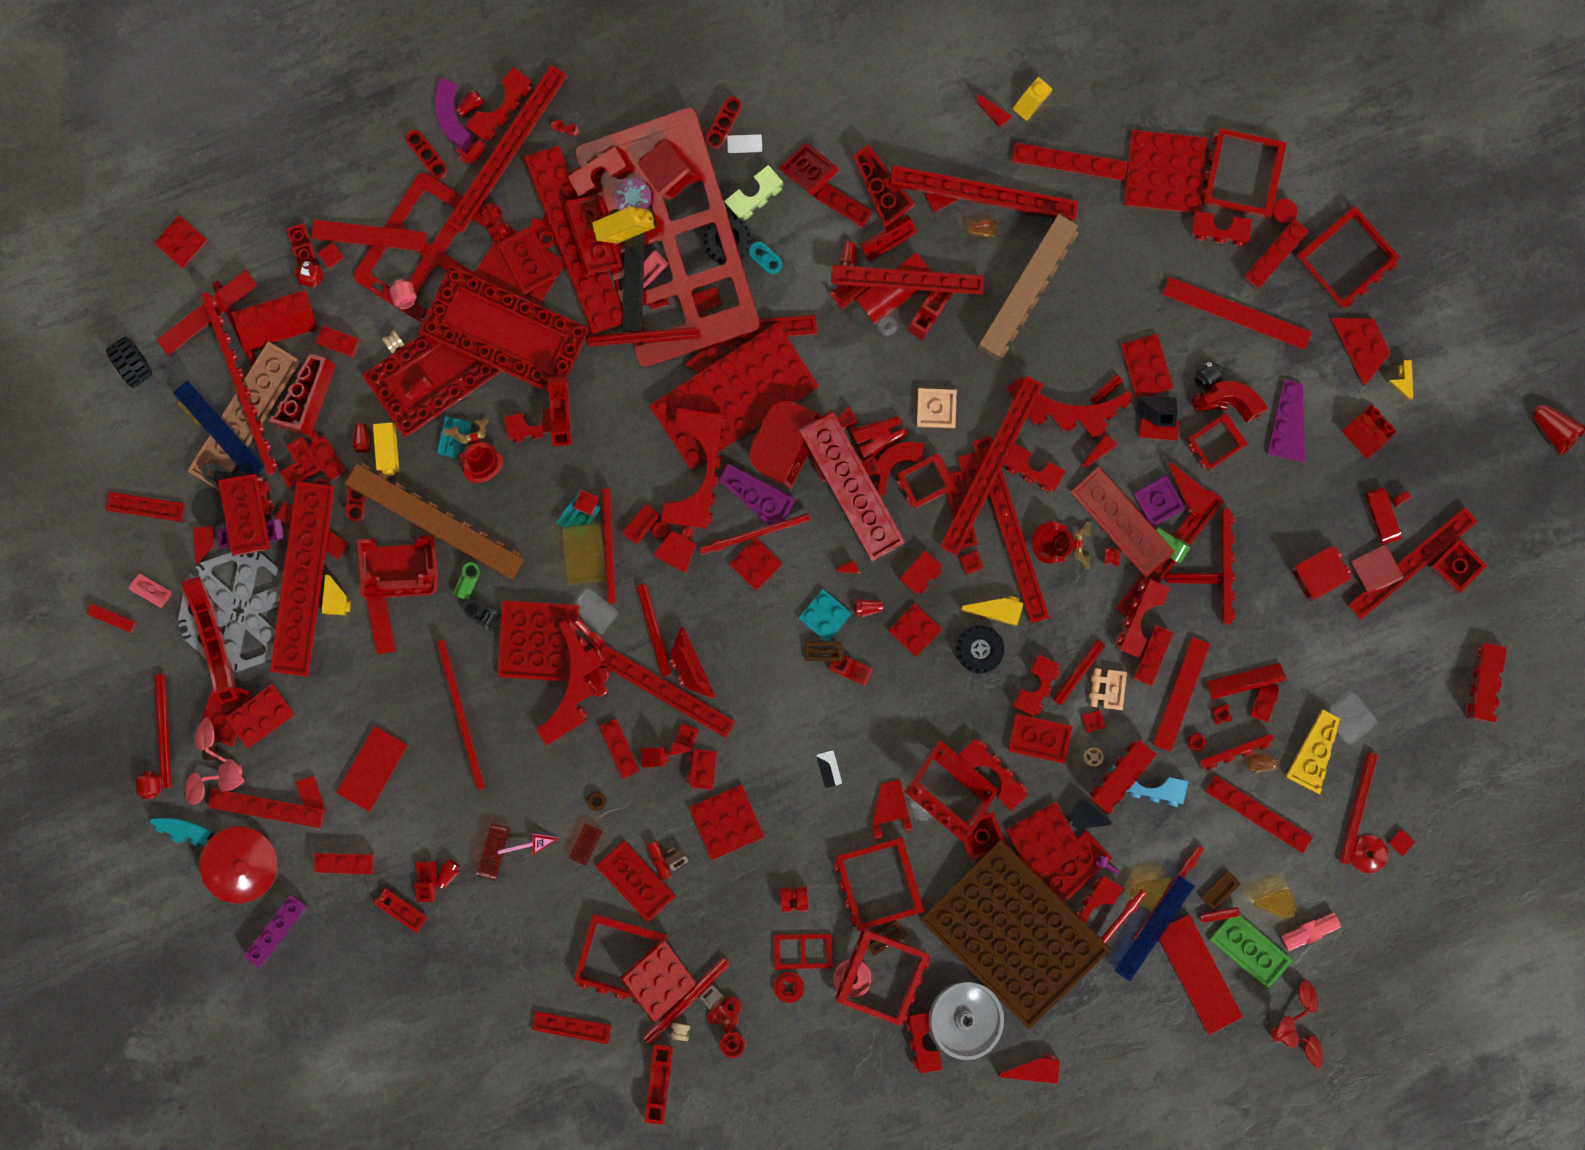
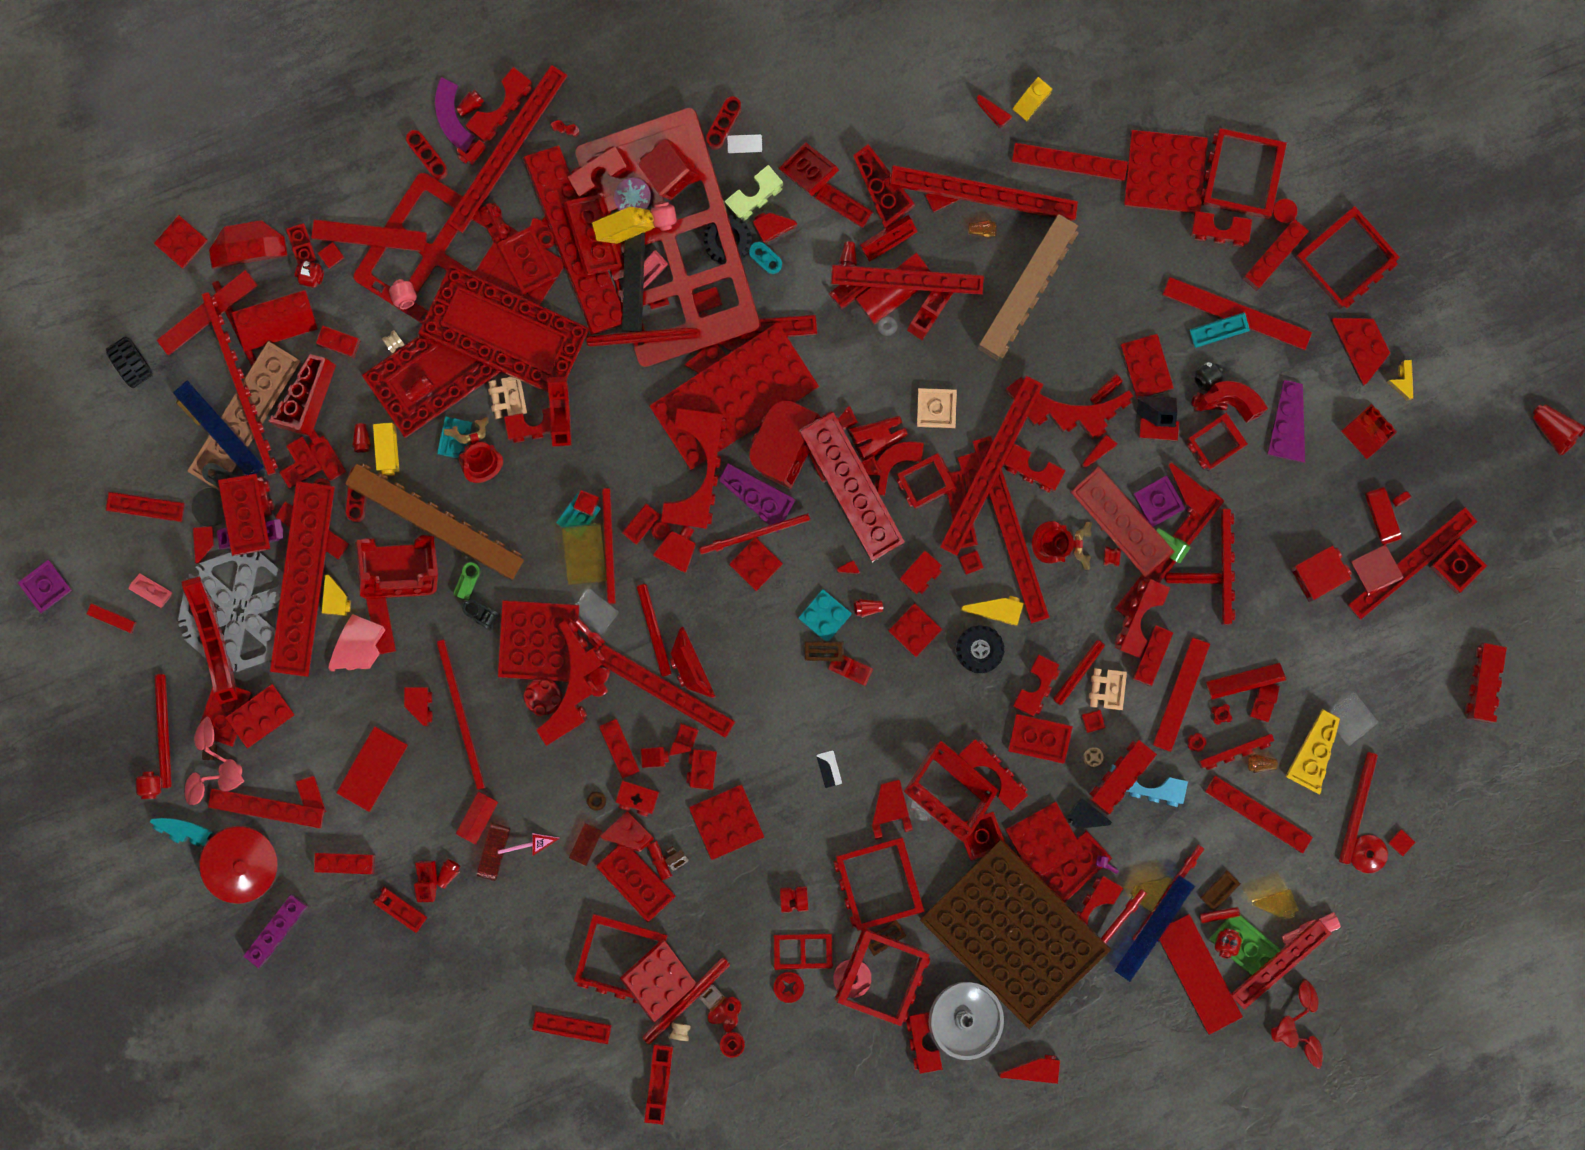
none -> magenta plate [18,560,73,614]
none -> red wedge [209,220,288,269]
none -> coral slope [328,614,385,671]
none -> red slope [404,687,433,726]
none -> red piece [456,791,498,845]
none -> light nougat plate [488,377,527,419]
none -> red dish [524,678,562,716]
none -> red wing [600,811,654,852]
none -> red brick [615,780,660,817]
none -> coral head [650,201,677,231]
none -> red slope [753,212,797,244]
none -> teal tile [1189,312,1250,348]
none -> red head [1214,929,1242,959]
none -> red plate [1231,919,1332,1010]

